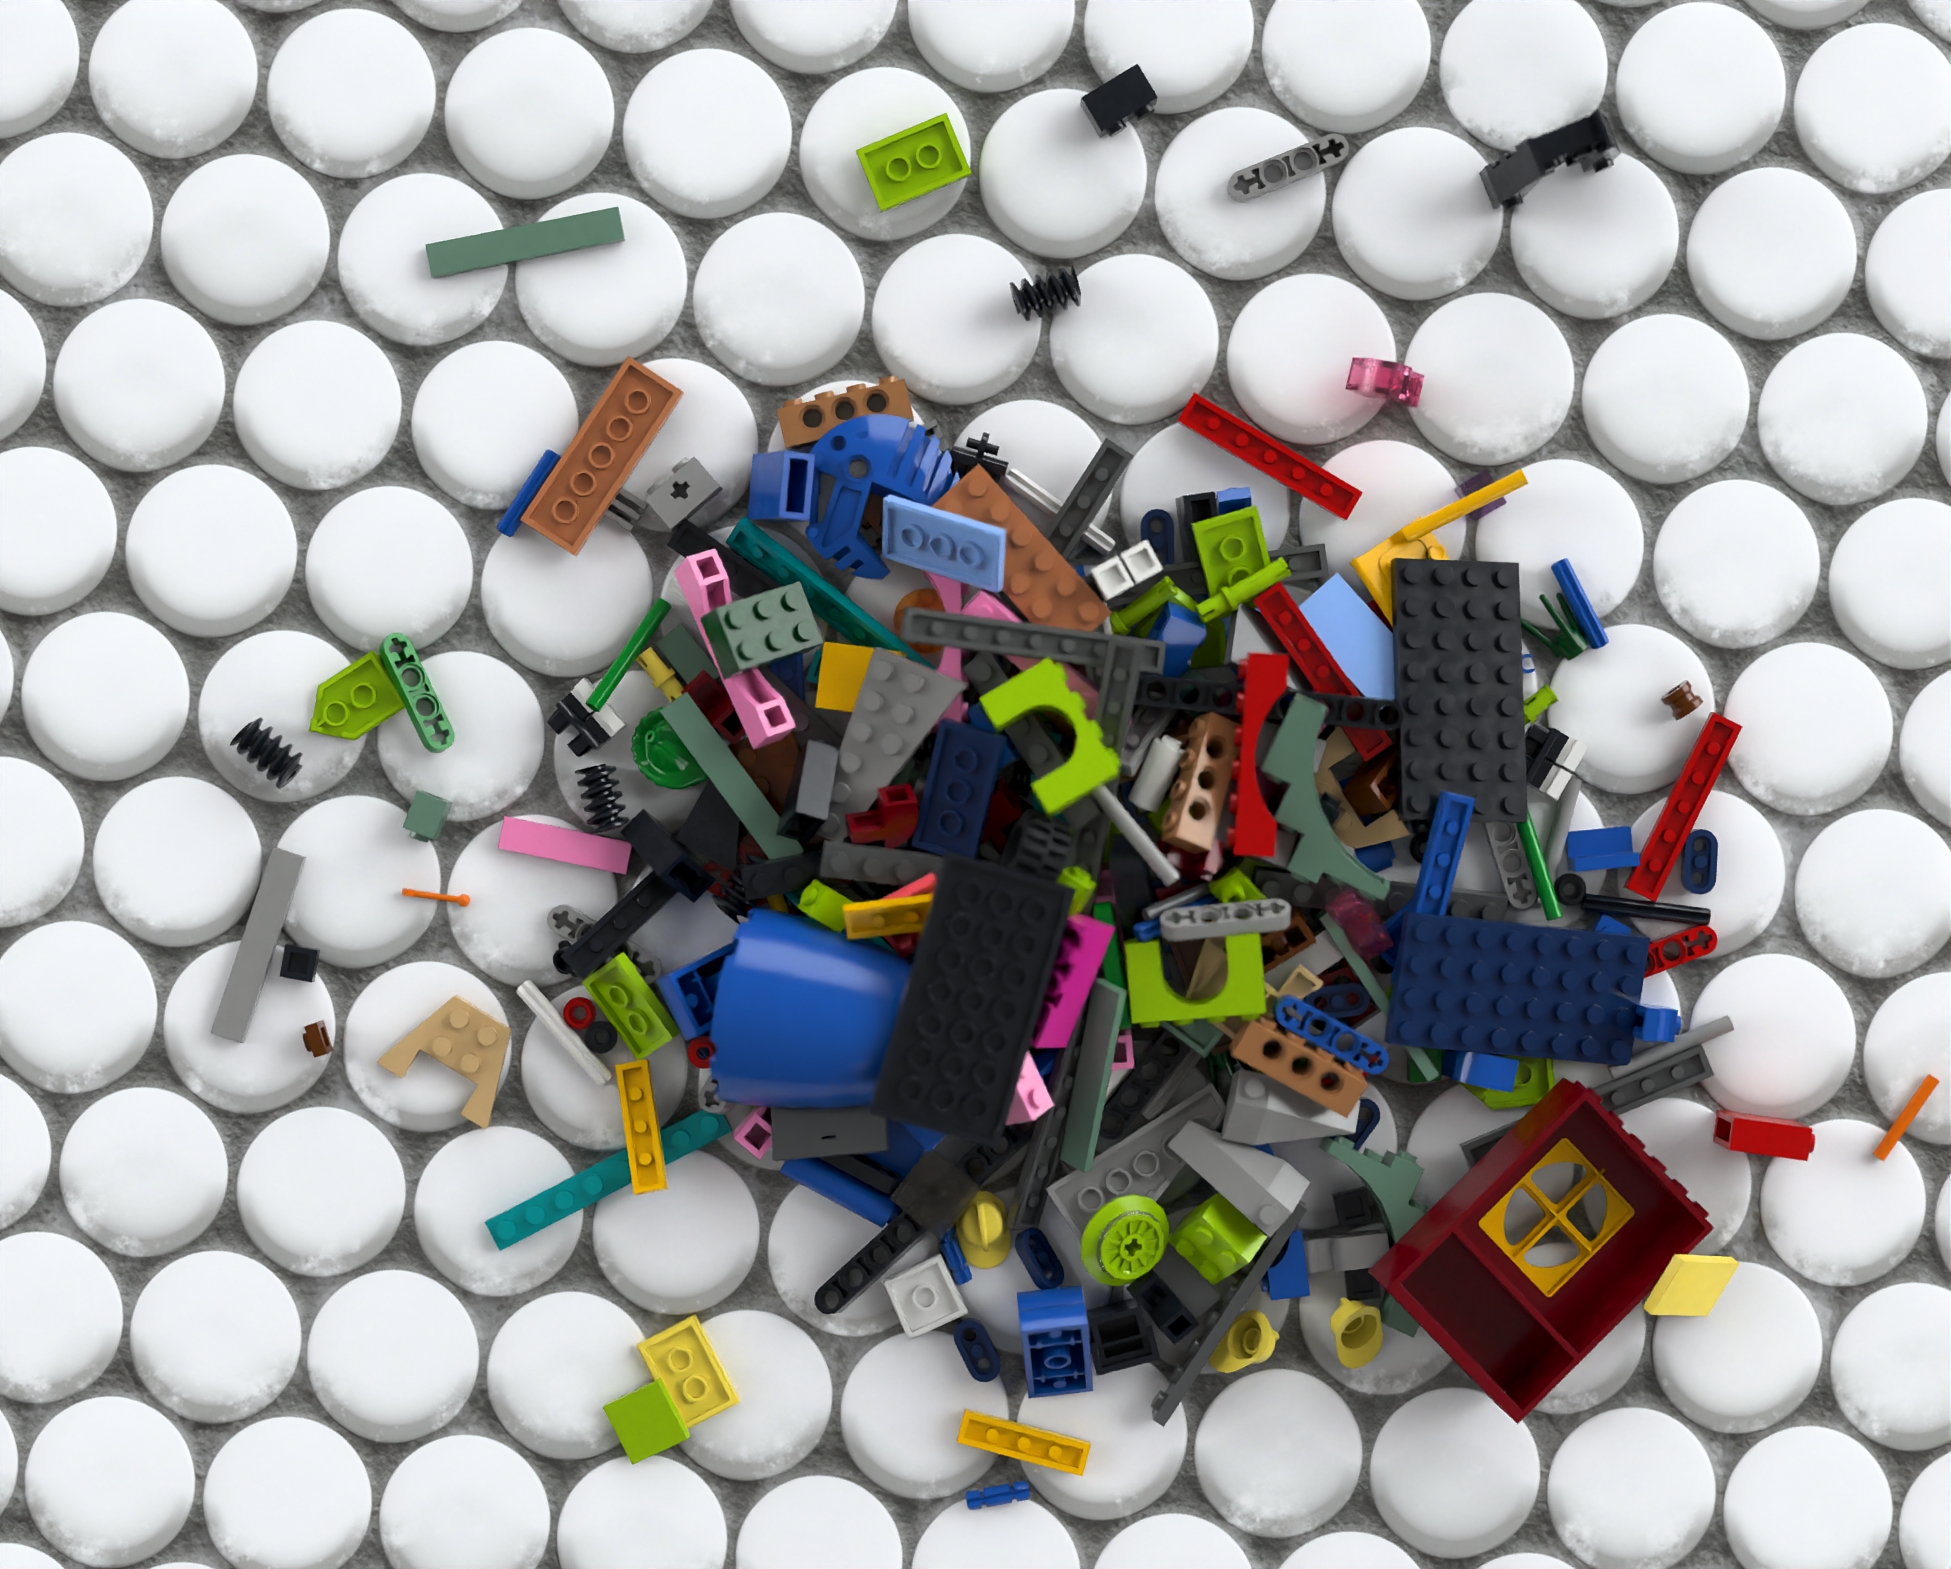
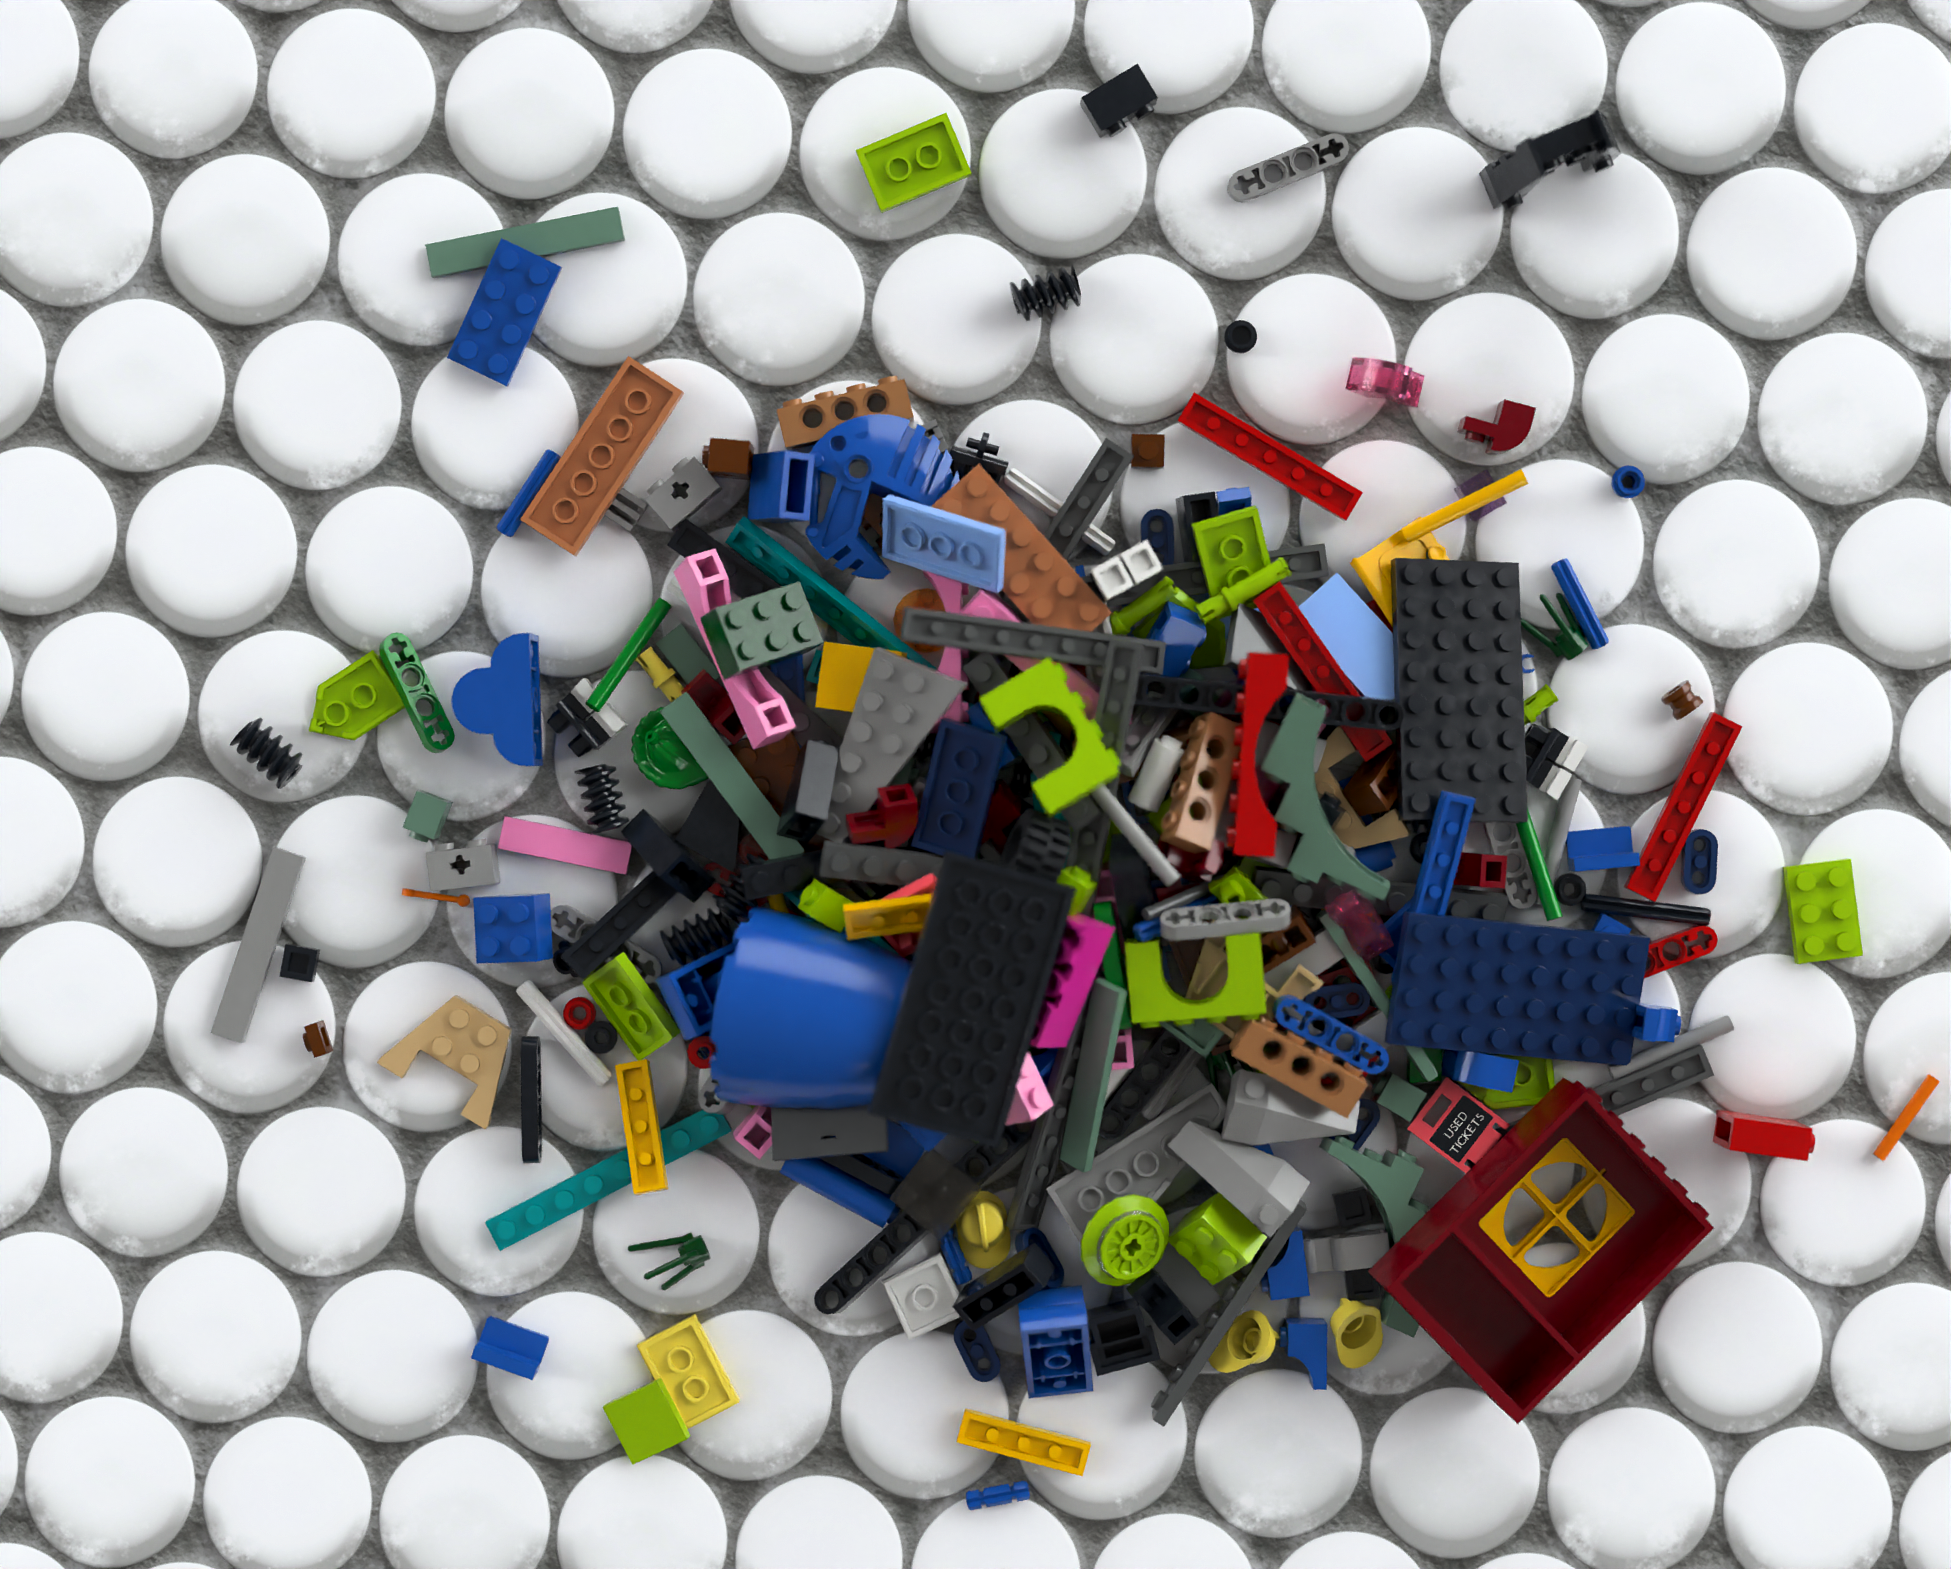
light yellow tile [1643,1254,1740,1316] -> none
none -> light grey brick [426,838,501,892]
none -> blue plate [447,238,563,386]
none -> blue brick [452,633,543,766]
none -> blue panel [471,1316,549,1380]
none -> blue brick [473,893,553,964]
none -> black beam [520,1036,542,1163]
none -> dark green plant [628,1232,711,1290]
none -> black piece [659,908,734,966]
none -> reddish brown brick [702,438,754,480]
none -> black brick [952,1243,1055,1331]
none -> reddish brown plate [1131,434,1165,468]
none -> black plate [1224,320,1257,354]
none -> blue arch [1279,1318,1328,1390]
none -> sand green brick [1372,1071,1426,1122]
none -> container [1407,1077,1510,1174]
none -> dark red brick [1453,852,1507,889]
none -> dark red brick [1457,399,1536,454]
none -> blue plate [1611,465,1645,498]
none -> lime plate [1783,858,1863,964]

